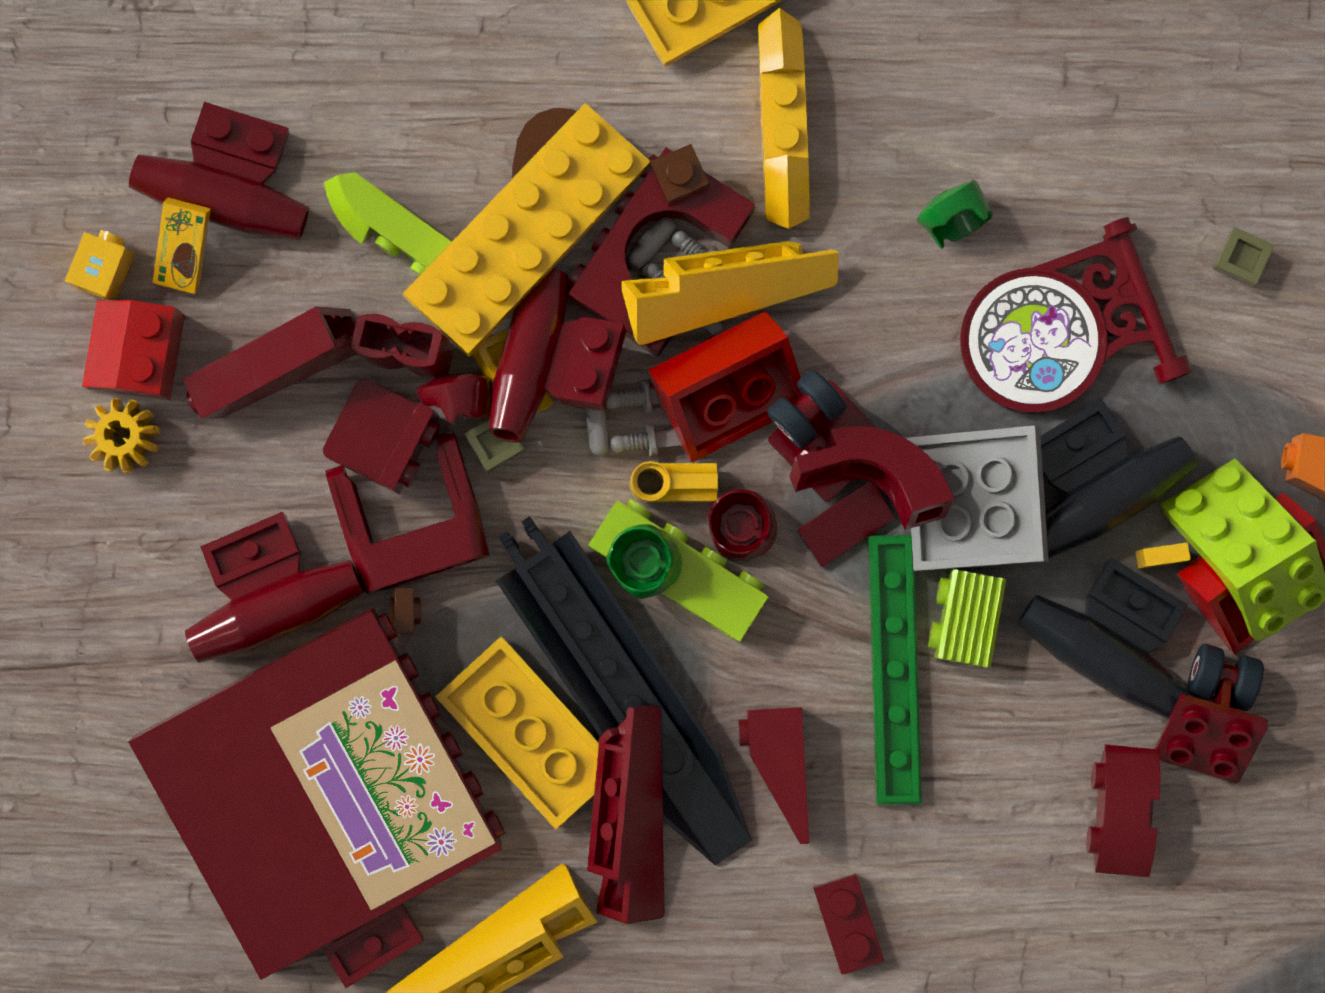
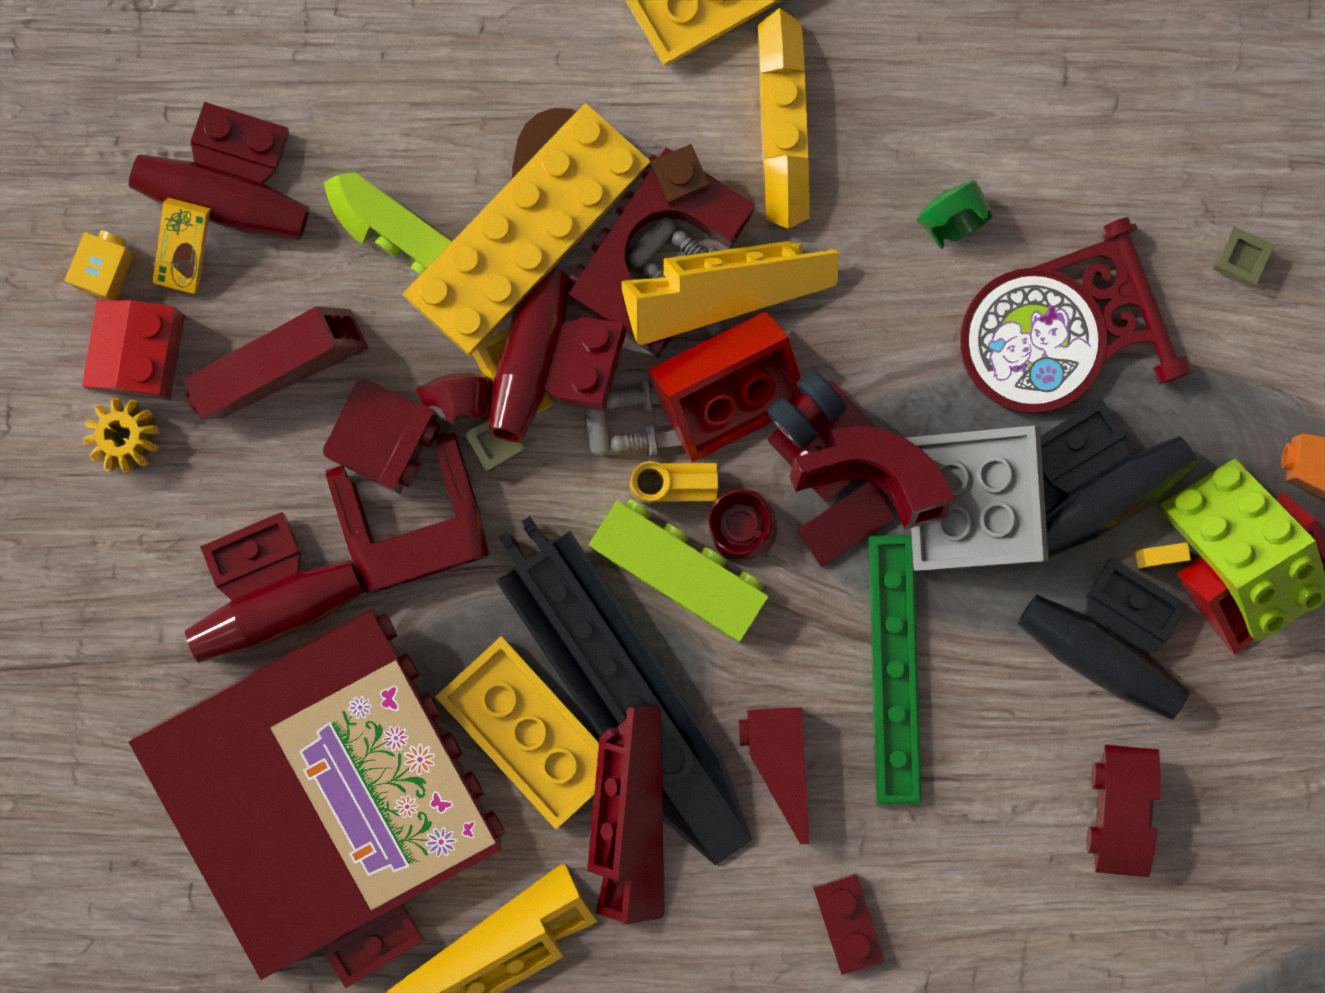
dark red brick [350,314,455,378] -> none
reddish brown plate [390,588,421,634] -> none
green hair [607,524,682,599] -> none
lime brick [928,569,1006,668] -> none
dark red plate [1154,644,1268,783] -> none

